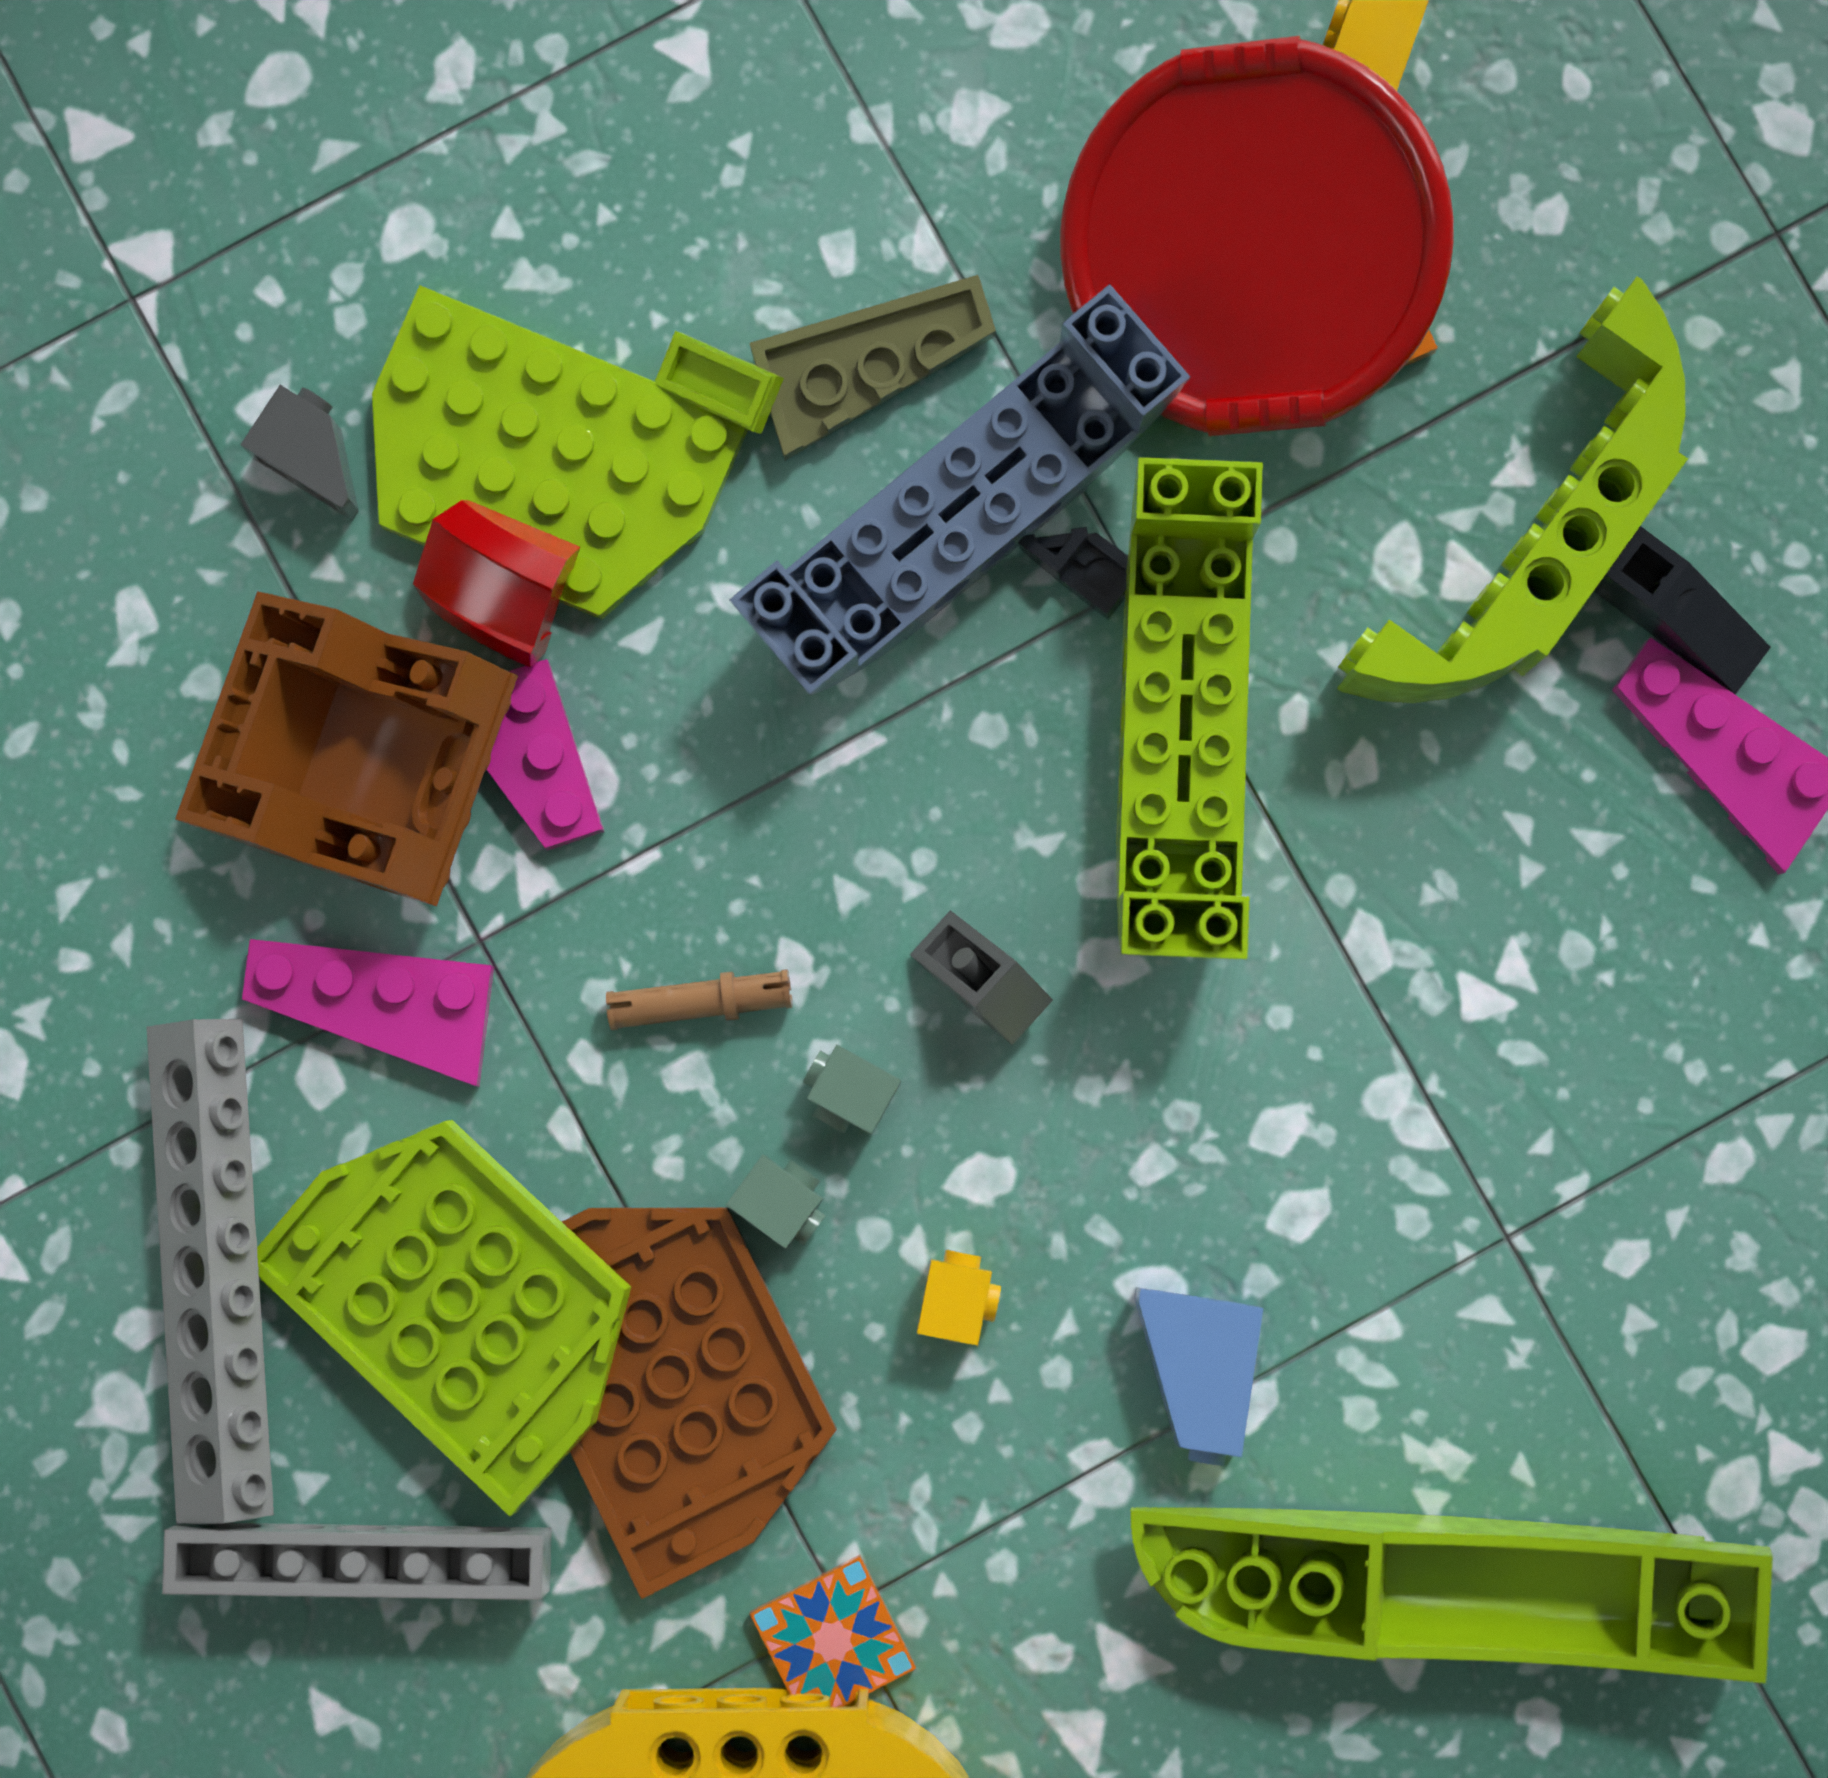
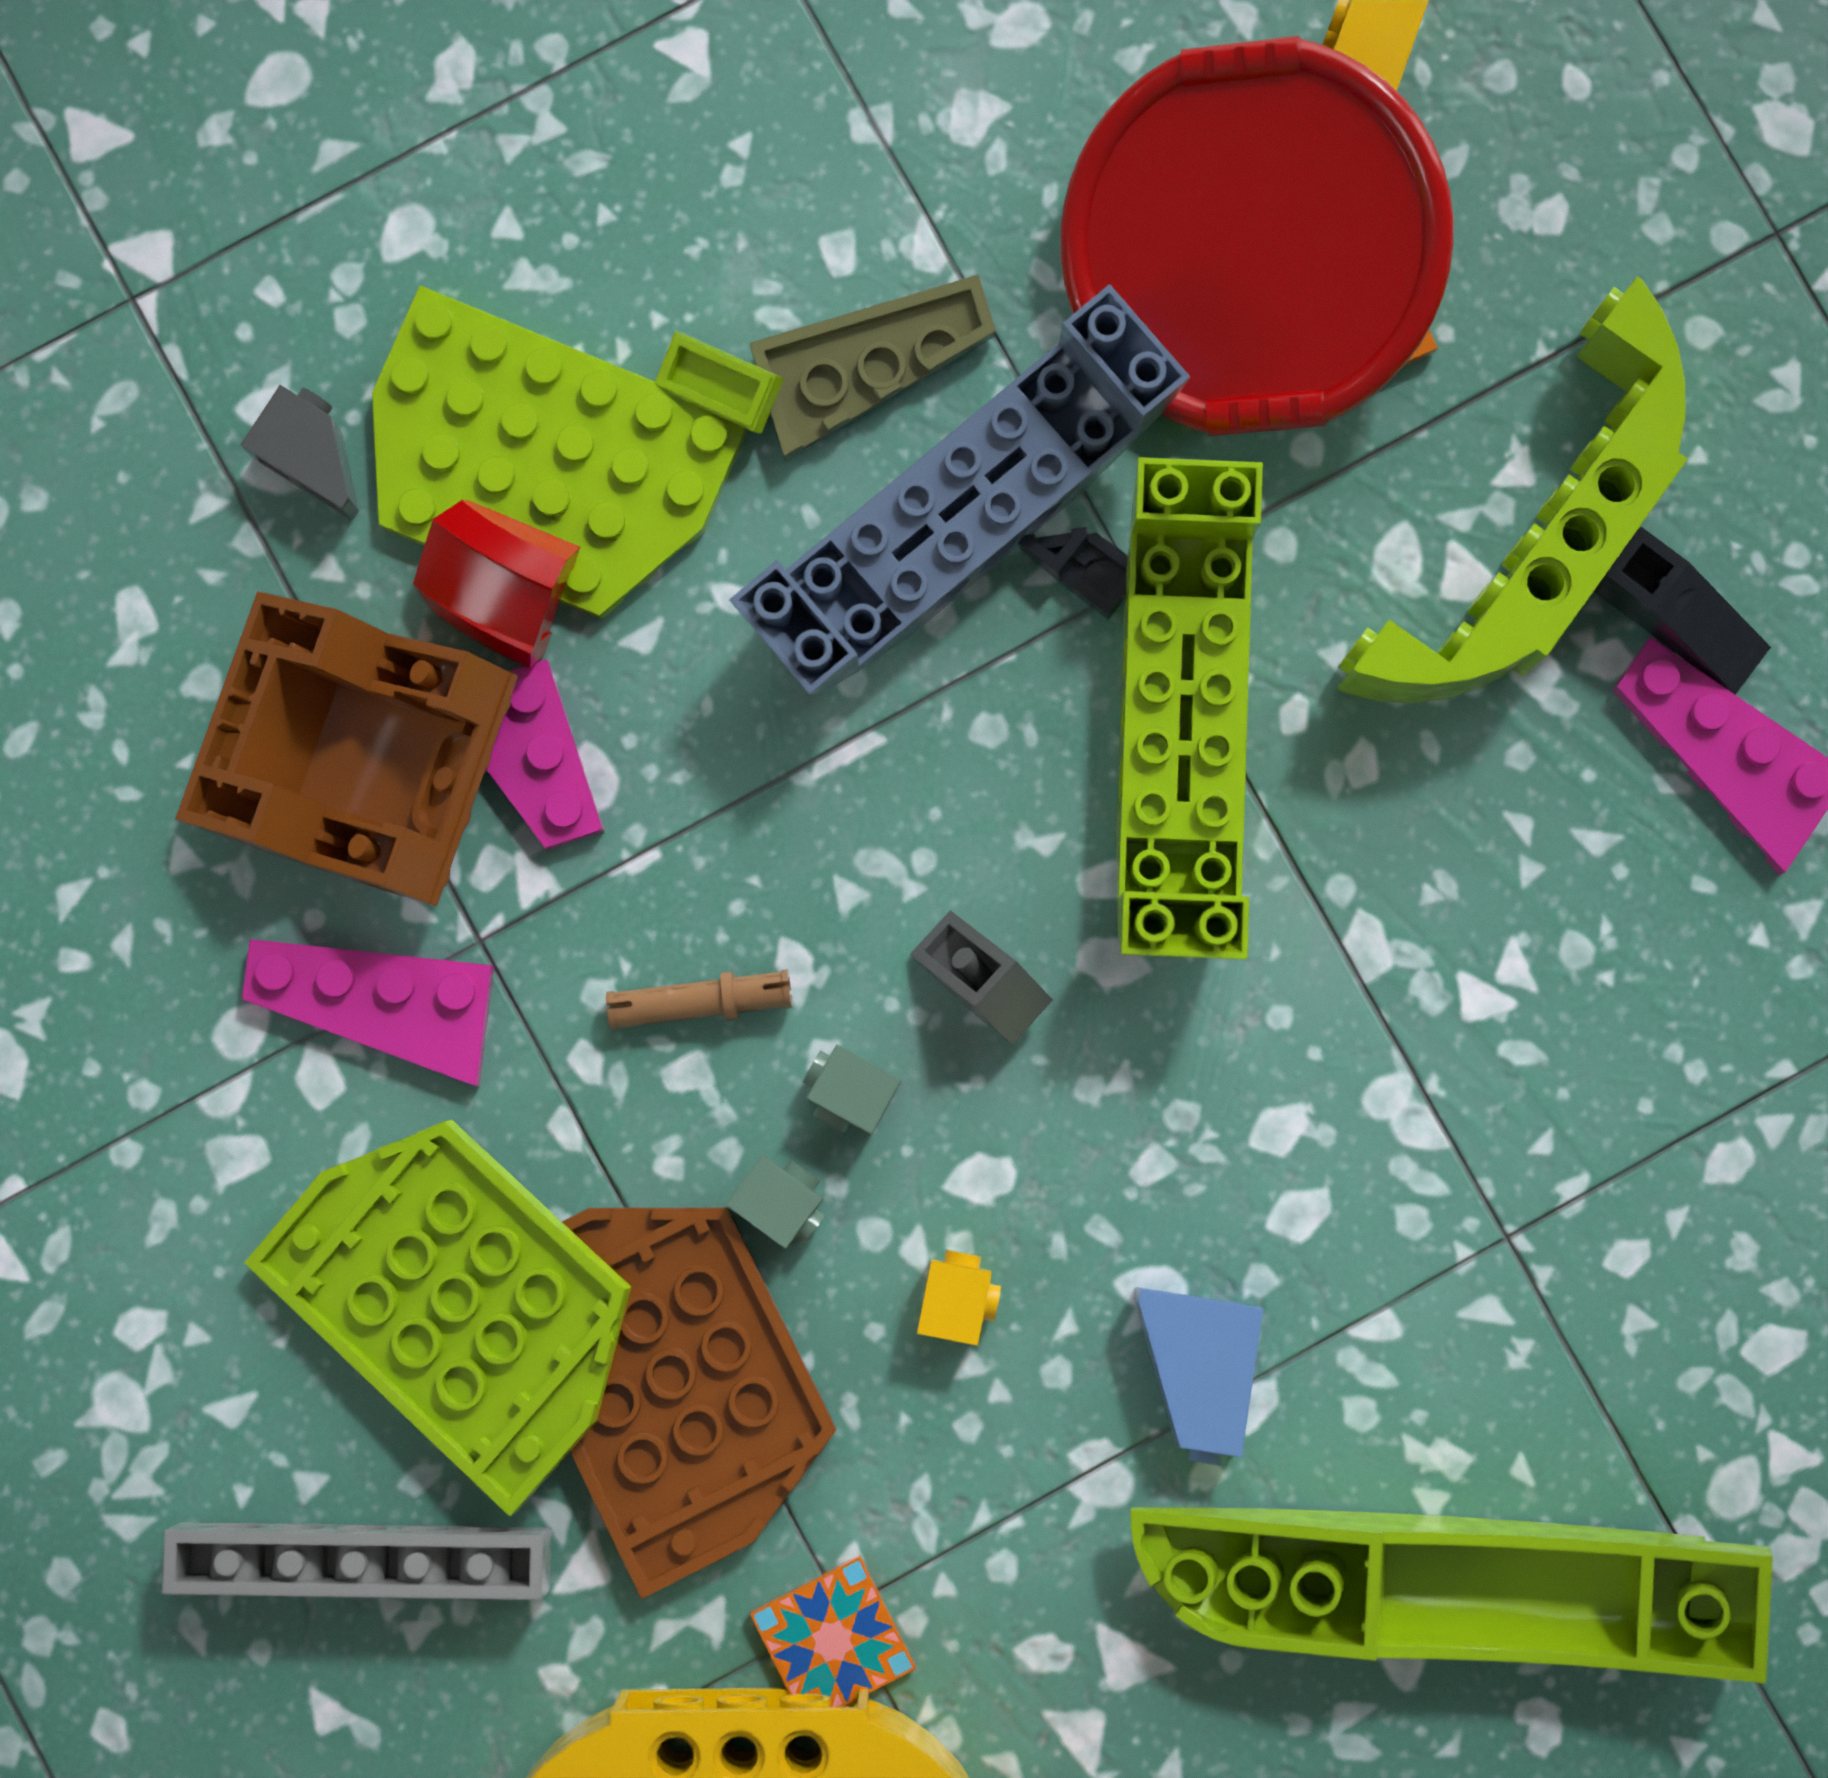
light grey brick [147,1019,274,1523] -> none

